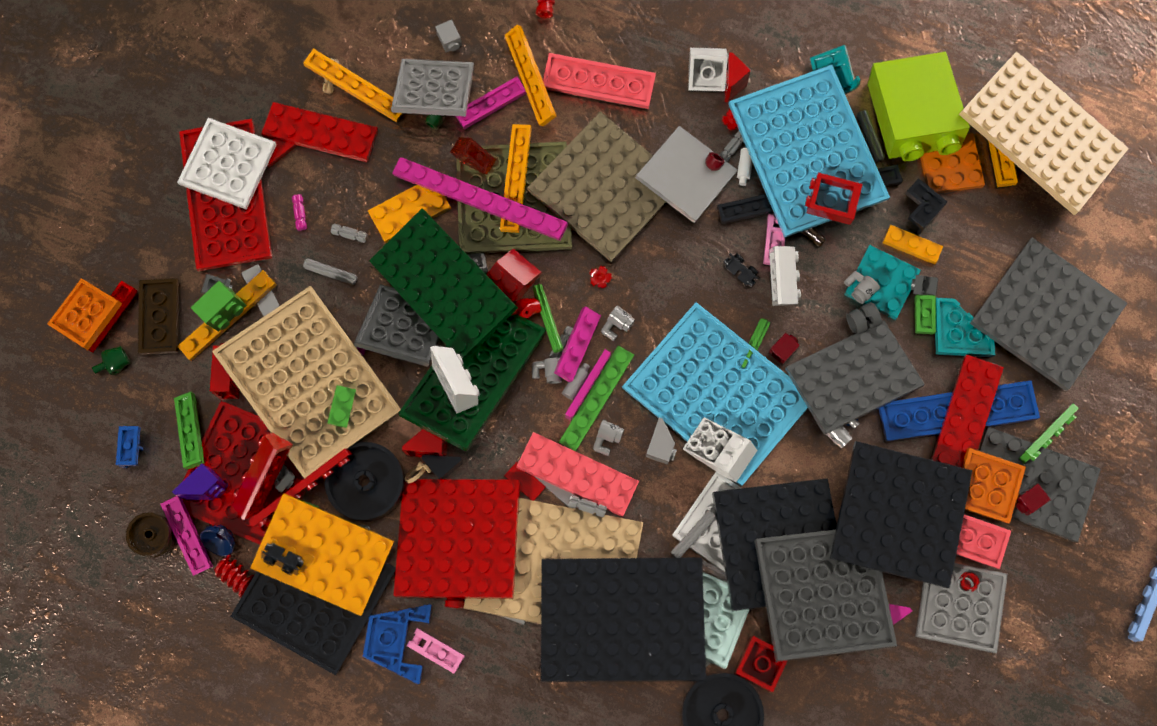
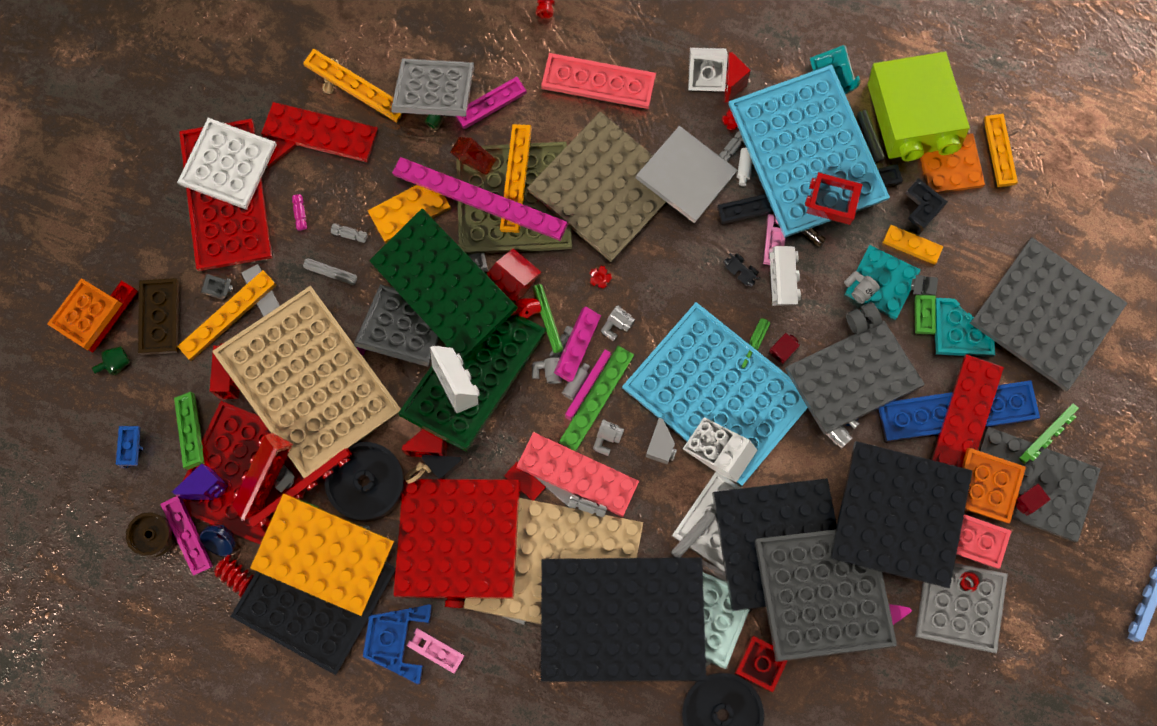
bright green brick [190,281,247,332] -> none
black hinge [261,543,304,575] -> none
bright green plate [327,385,356,428] -> none
light grey brick [435,19,462,52] -> none
light orange plate [504,25,557,127] -> none
dark red piece [705,152,725,171] -> none
tan plate [959,51,1129,215] -> none

